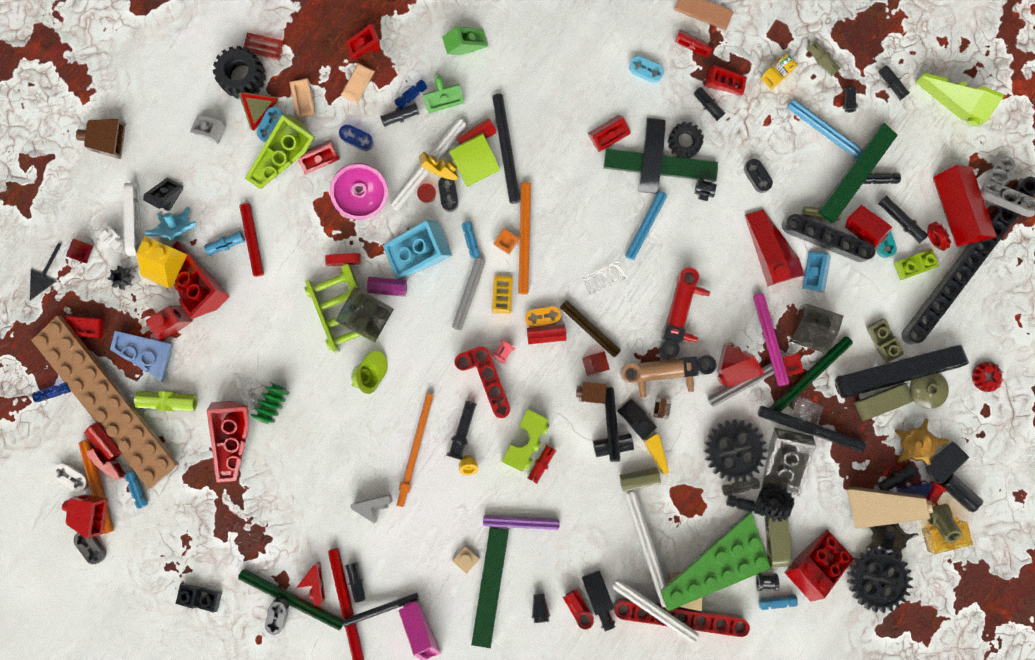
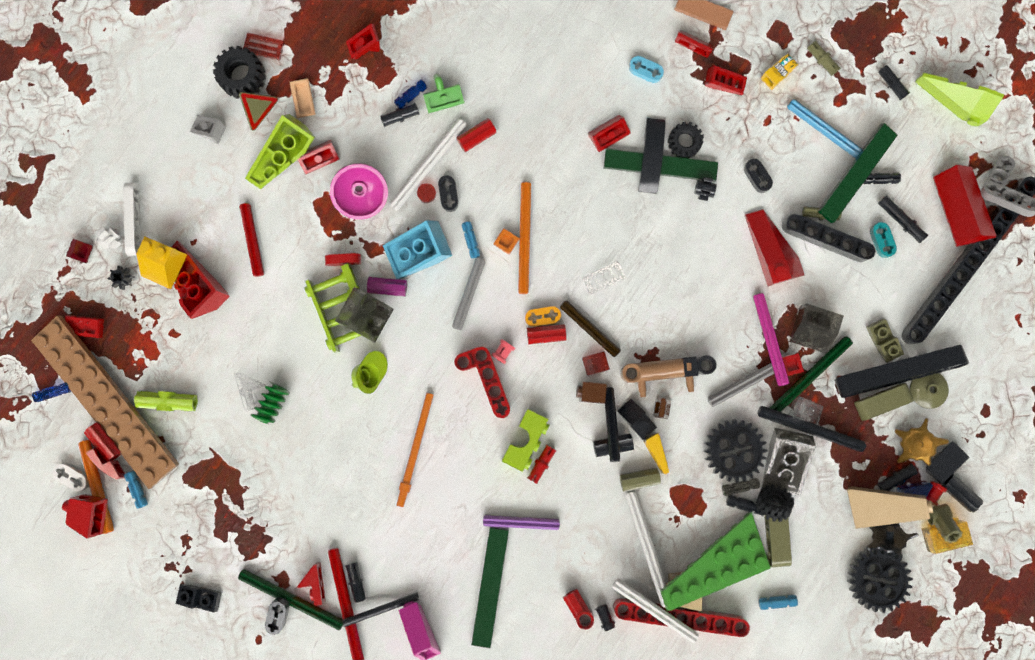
black piece [30,243,61,301] -> none
black beam [74,533,106,564] -> none
reddish brown torso [76,119,126,159] -> none
medium blue wing [110,331,173,382] -> none
black slope [143,178,183,211] -> none
medium azure piece [145,207,197,240] -> none
red torso [146,306,193,342] -> none
dark azure pin [204,231,245,256] -> none
red wedge [207,401,249,483] -> none
dark azure beam [257,107,283,143] -> none
clear blue beam [339,124,374,151] -> none
light nougat tile [341,63,375,104] -> none
light grey slope [350,494,393,523] -> none
yellow slope [419,151,458,180] -> none
bright green slope [442,26,488,55] -> none
black pin [446,400,477,460] -> none
lime slope [448,133,500,187] -> none
tan plate [452,545,480,574] -> none
yellow tile [459,455,479,476] -> none
black axle [492,94,521,204] -> none
yellow slope [492,276,513,315] -> none
black cone [531,593,551,623] -> none
black slope [581,570,614,616] -> none
dark azure axle [625,191,667,260] -> none
red piece [658,267,710,360] -> none
black axle [694,87,726,121] -> none
red wedge [717,342,765,387] -> none
black bush [756,573,779,591] -> none
red slope [784,529,854,602] -> none
dark azure slope [802,251,831,293] -> none
black pin [842,87,858,113] -> none
red hinge [844,205,892,249] -> none
lime slope [893,249,939,281] -> none
red gear [927,221,951,251] -> none
red gear [972,362,1004,392] -> none

